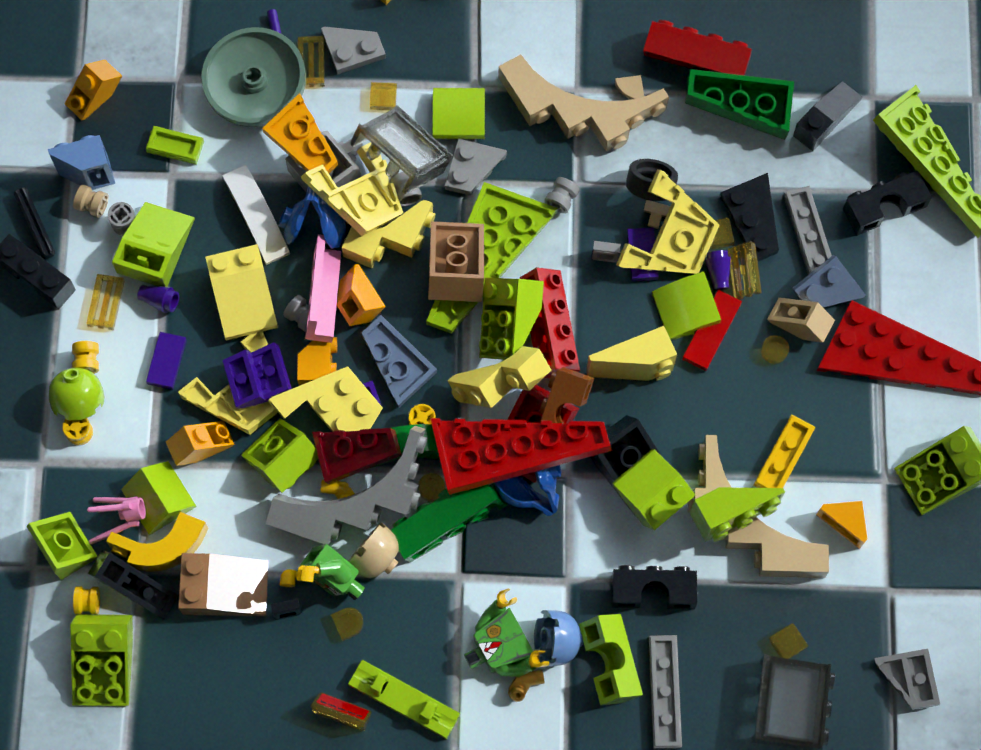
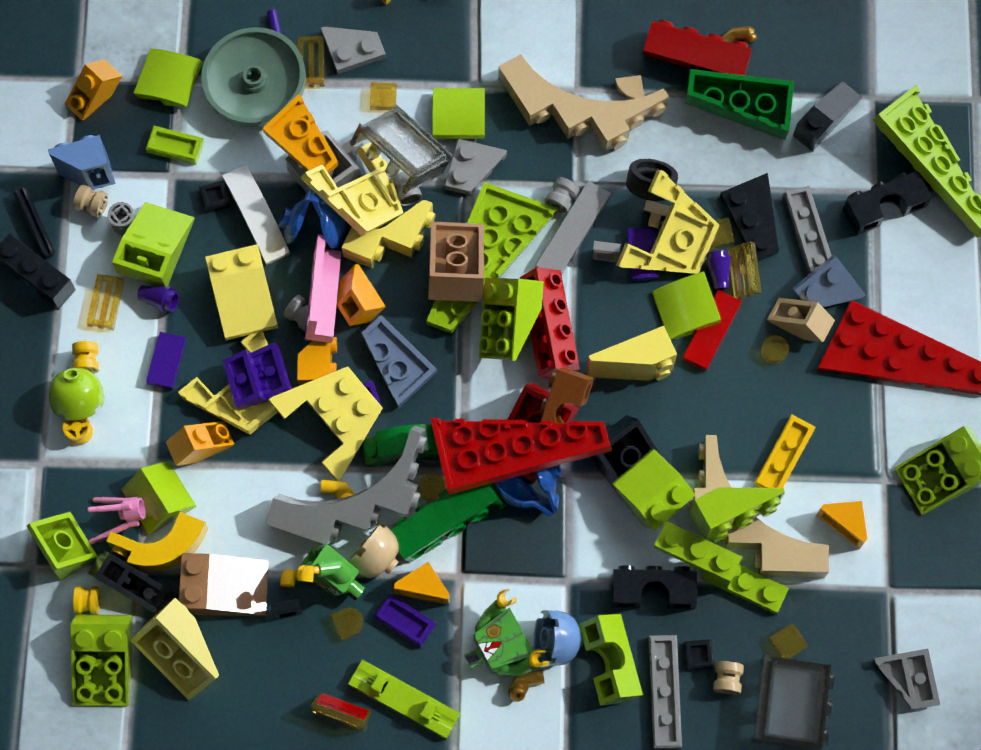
lime slope [241,418,319,493] -> none
dark red wing [312,428,402,484] -> none
yellow wheel [409,404,436,425] -> none
light yellow arch [447,346,551,408] -> none
none -> light yellow slope [130,598,219,700]
none -> lime slope [134,48,203,108]
none -> black tile [199,180,232,213]
none -> dark purple tile [374,593,436,648]
none -> light orange slope [394,562,450,605]
none -> light grey tile [535,181,611,275]
none -> lime bracket [653,521,789,615]
none -> black tile [683,639,715,671]
none -> tan wheel [713,661,744,695]
none -> pearl gold arm [722,26,757,44]

